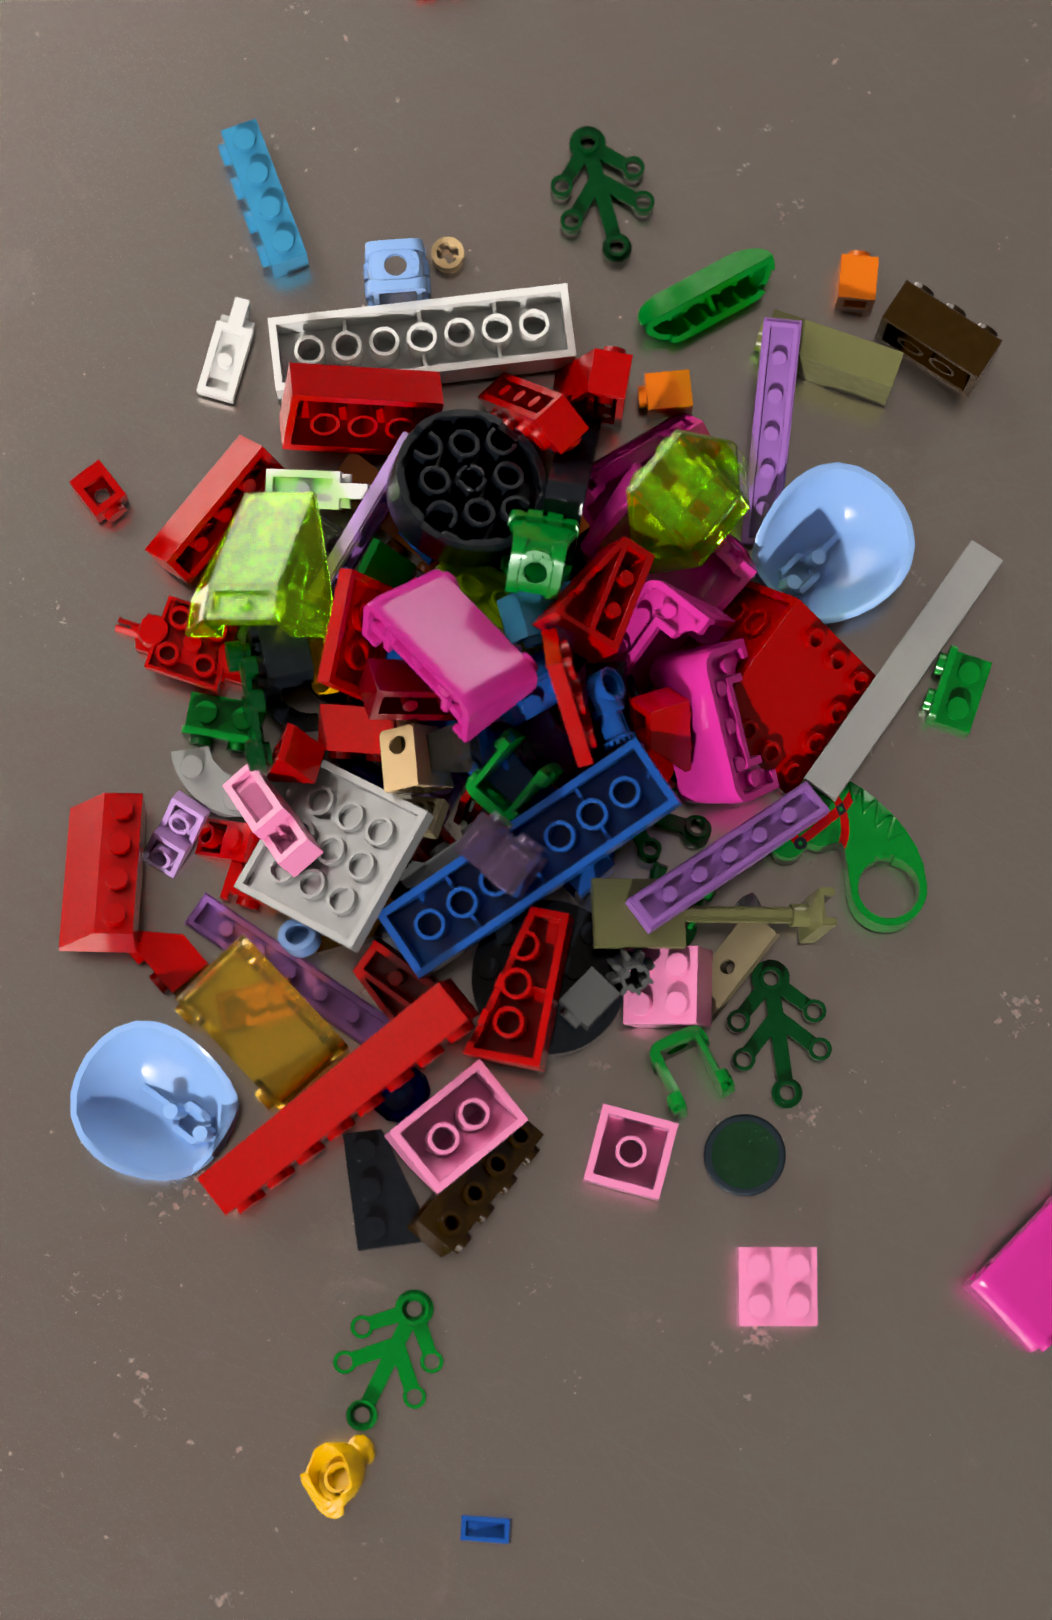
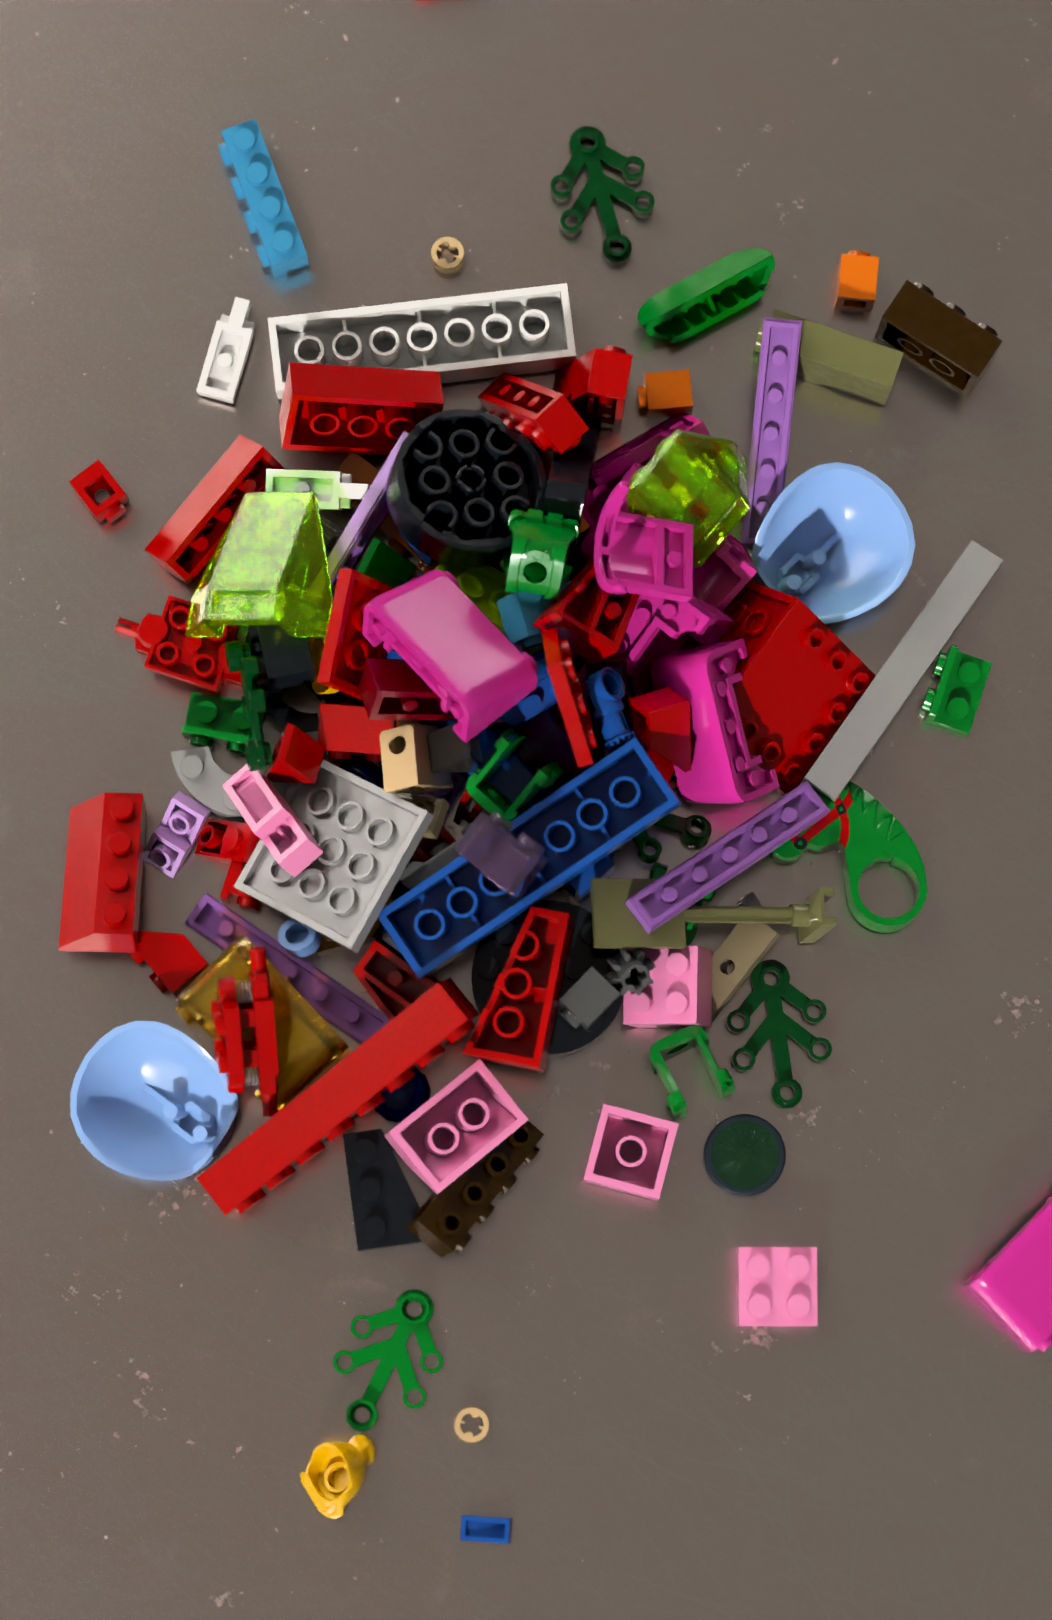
light blue piece [363,238,431,306] -> none
none -> red piece [210,947,279,1117]
none -> tan bush [453,1407,489,1443]
none -> dark pink piece [594,481,693,602]

